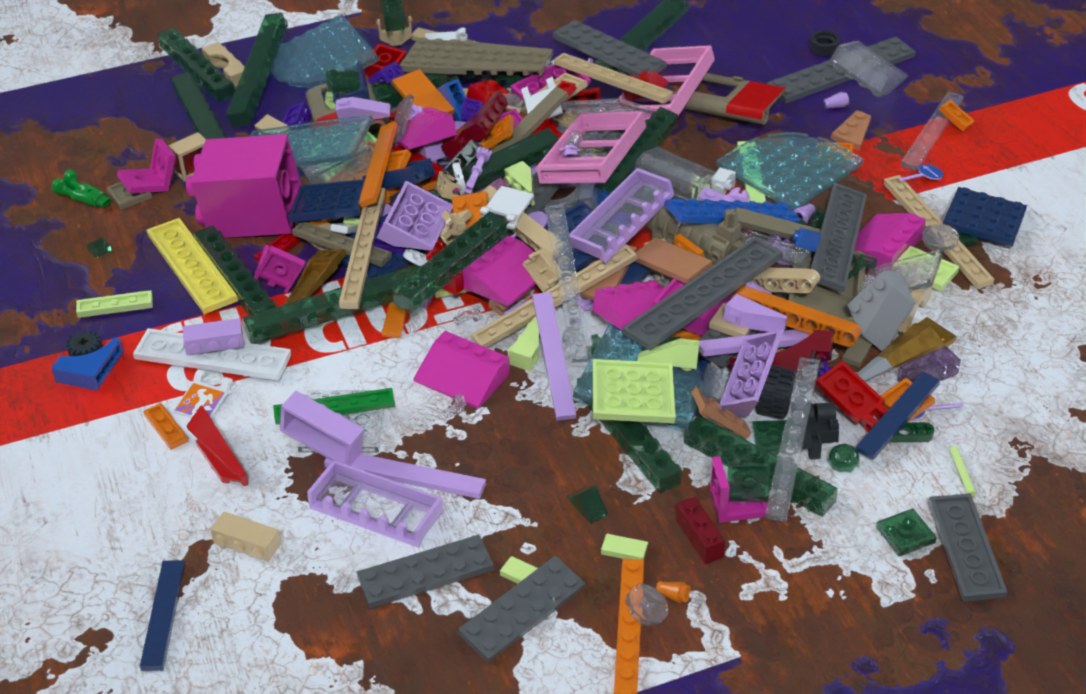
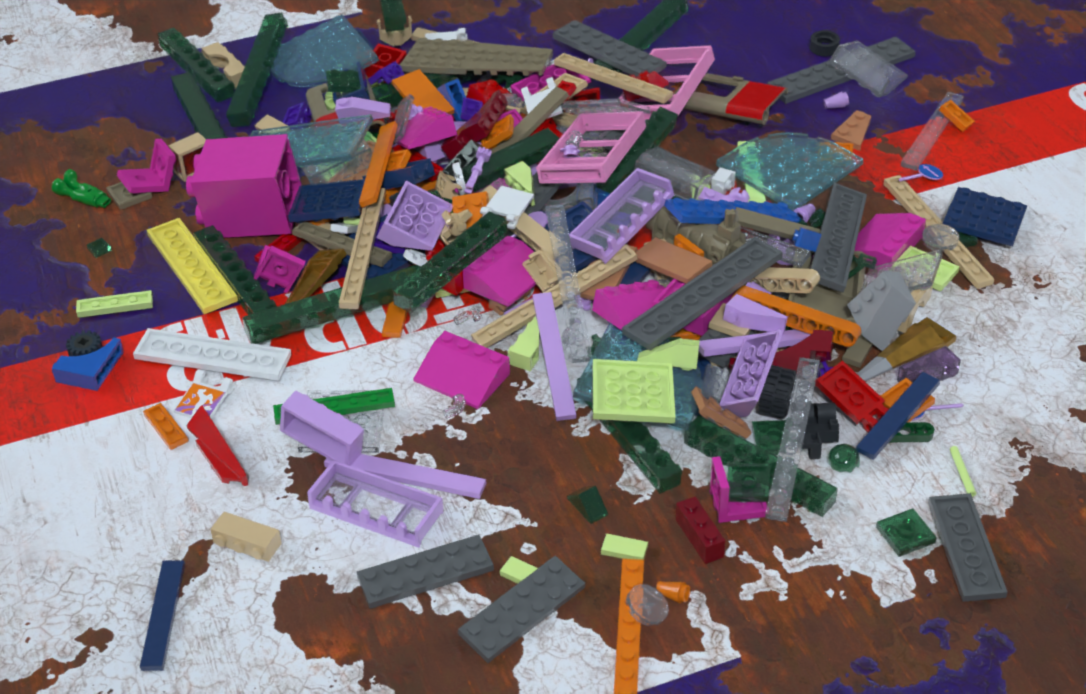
lavender brick [183,318,244,355] -> none

